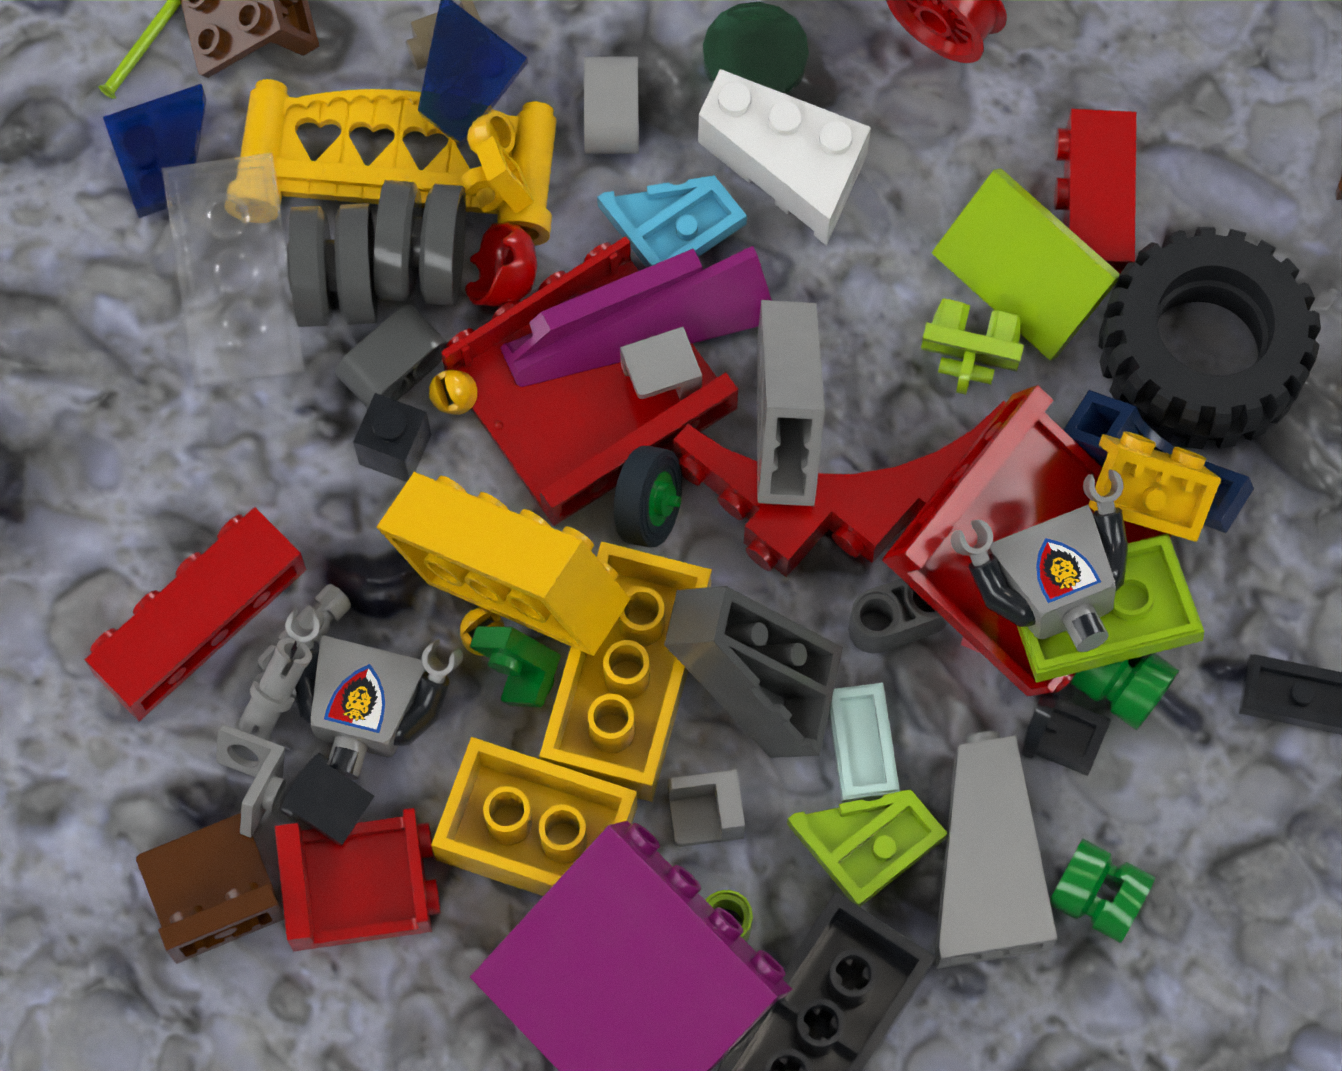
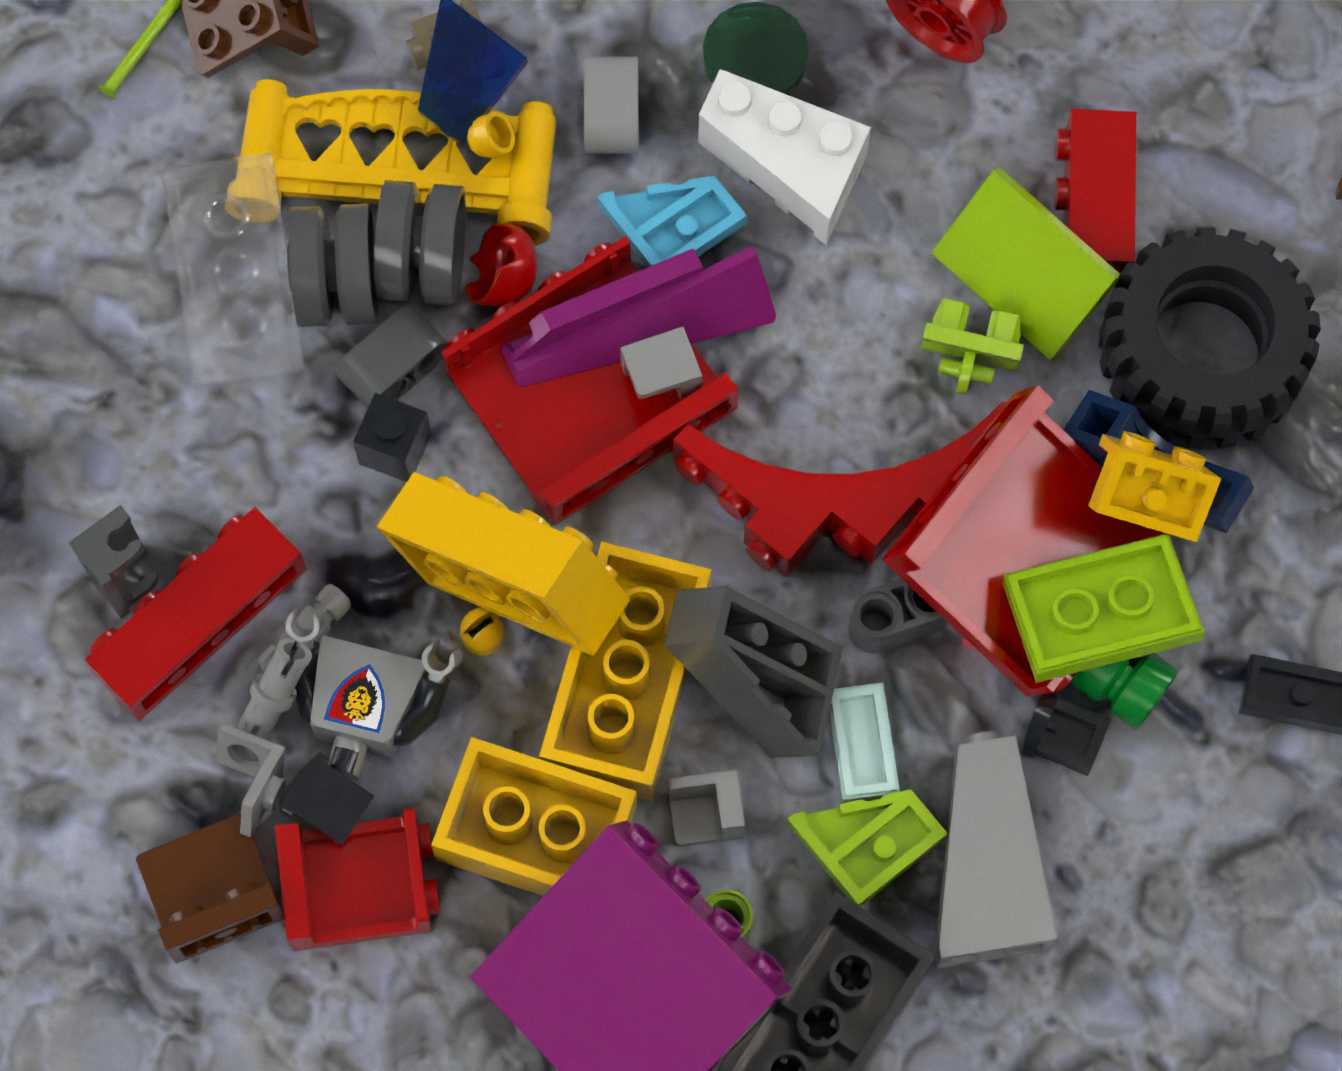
clear blue wing [103,84,207,218] -> none
yellow hinge [429,370,477,415] -> none
yellow tile [461,136,534,214] -> none
green bracket [470,626,561,708] -> none
black wheel [614,446,682,548] -> none
light grey slope [757,300,825,506] -> none
torso [950,470,1128,652] -> none
green wheel [1050,838,1156,943] -> none
none -> dark grey hinge [69,505,159,619]

